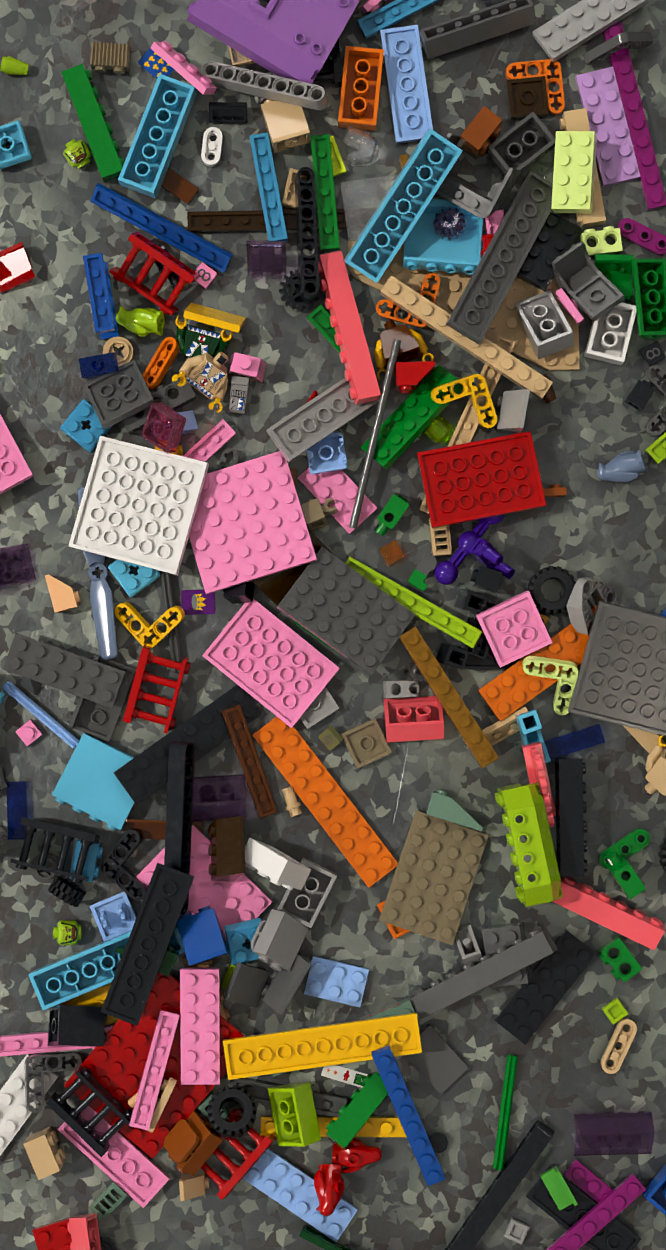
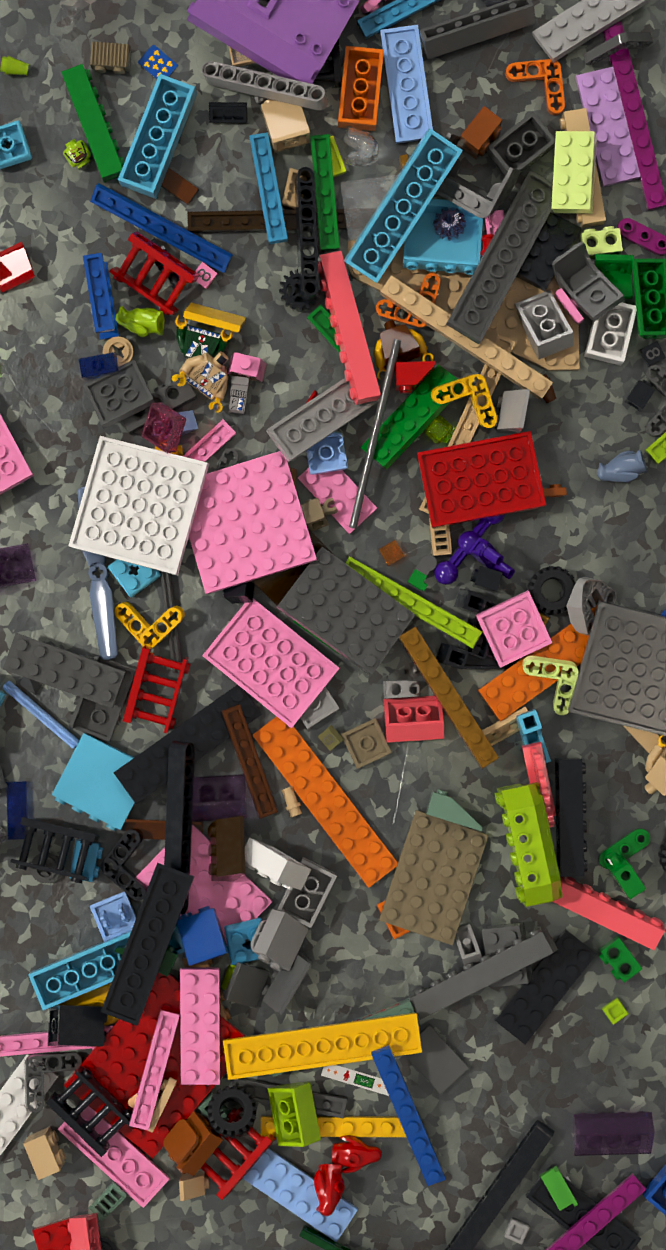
bright pink plate [15,720,43,747] -> none
light nougat slope [45,574,81,613] -> none
black tyre [48,876,86,907] -> none
lime head [53,920,81,945] -> none
dark azure brick [60,399,113,453] -> none
orange plate [142,337,180,390] -> none
bright pink plate [151,41,217,95] -> none
dark purple sticker [181,590,215,615] -> none
white plate [201,127,223,167] -> none
clear purple slope [246,240,287,279] -> none
light blue plate [304,956,369,1007] -> none
green brick [326,1072,388,1150] -> none
green torso [374,492,411,536] -> none
black tile [429,1132,448,1153] -> none
green axle [493,1054,518,1170] -> none
dark brown plate [506,76,549,120] -> none
clear blue plate [544,724,605,759] -> none
magenta plate [564,1158,613,1203] -> none
tan plate [600,1018,637,1074] -> none

